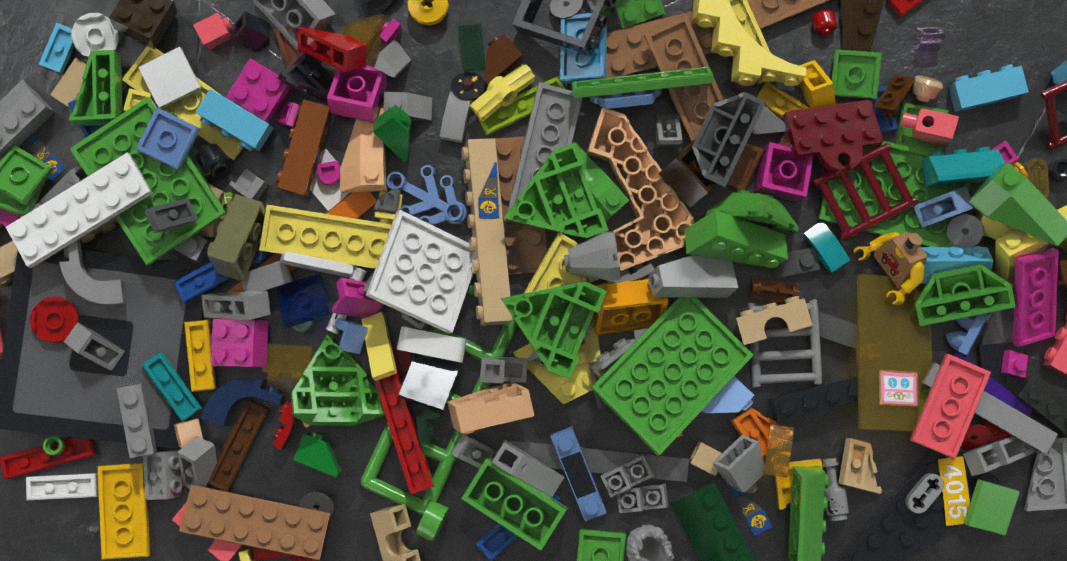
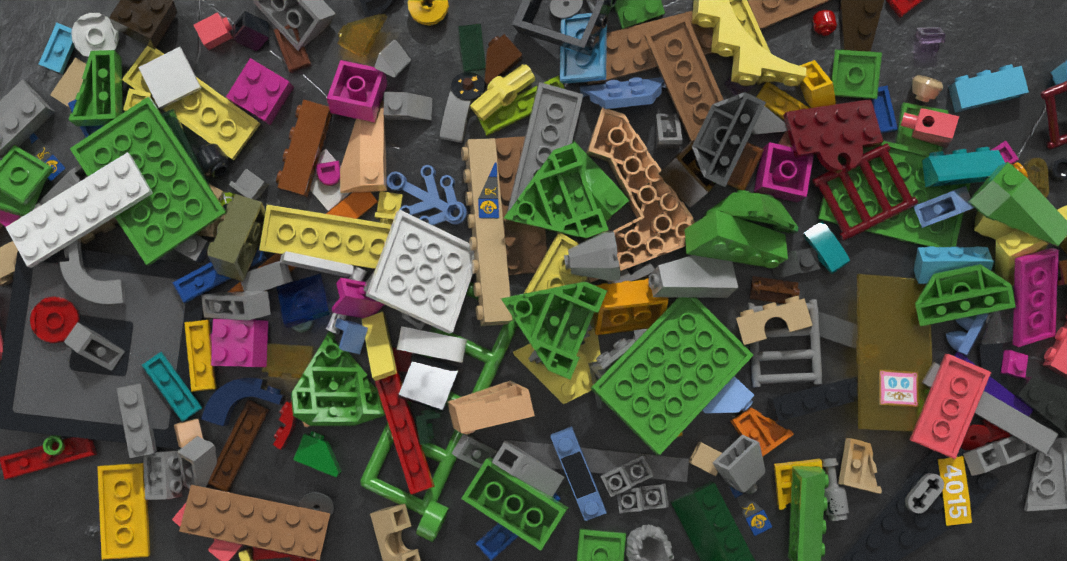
white tile [26,473,99,501] -> none
medium blue tile [136,108,200,171] -> none
dark grey slope [145,198,198,234] -> none
medium azure brick [195,89,274,151] -> none
black wing [277,53,334,100] -> none
dark pink tile [277,102,300,127] -> none
red slope [297,27,367,72] -> none
green slope [372,105,411,162] -> none
flat silver tile [374,190,401,213] -> none
dark pink plate [379,19,402,45] -> none
light grey slope [480,357,528,383] -> none
bright green tile [572,67,714,98] -> none
clear yellow slope [763,424,794,478] -> none
torso [854,232,927,305] -> none
reddish brown hinge [874,75,916,120] -> none
light grey piece [947,214,983,247] -> none
bright green tile [964,479,1020,535] -> none

